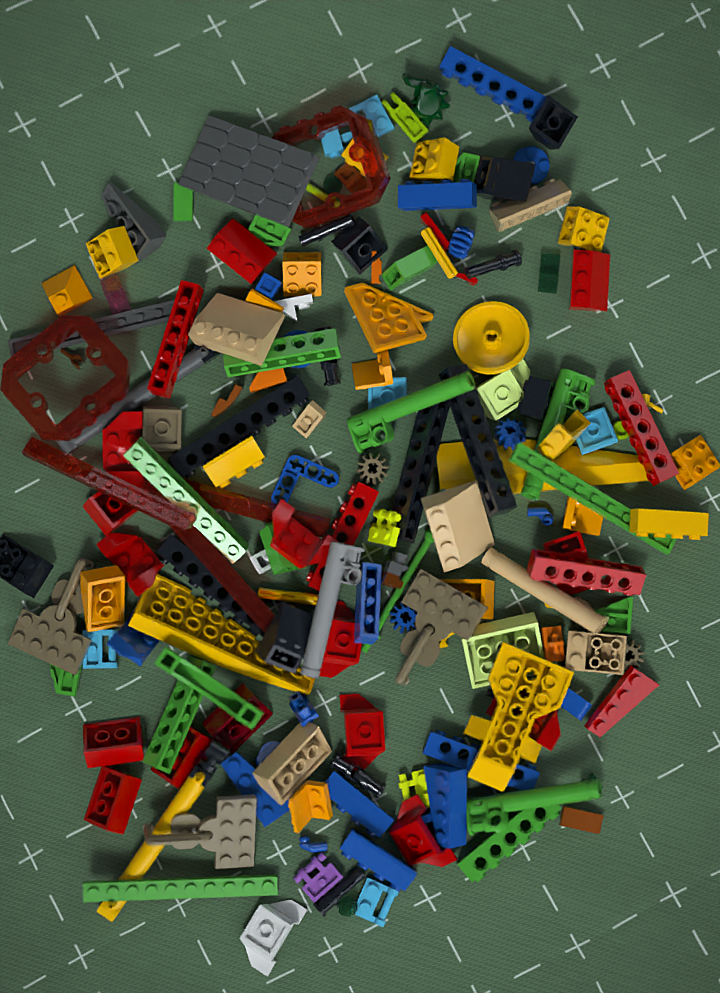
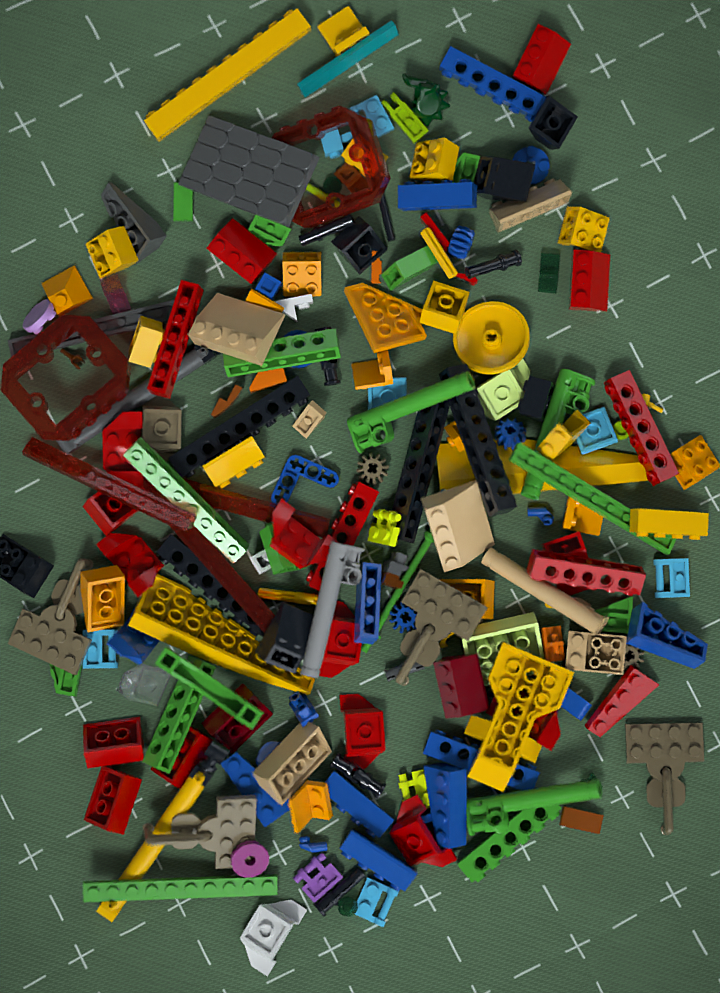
none -> lavender tile [22,299,56,335]
none -> clear slope [117,664,171,706]
none -> yellow brick [128,315,165,368]
none -> yellow brick [144,8,311,142]
none -> magenta tile [230,841,269,878]
none -> teal tile [297,20,399,98]
none -> yellow bracket [318,6,369,56]
none -> black bar [375,185,395,242]
none -> dark grey pin [384,662,425,682]
none -> yellow brick [420,280,470,334]
none -> dark red slope [433,653,489,719]
none -> light orange bracket [444,421,465,453]
none -> red slope [512,24,571,95]
none -> dark tan plate [625,723,704,835]
none -> blue wedge [626,601,708,669]
none -> medium azure plate [653,558,690,598]

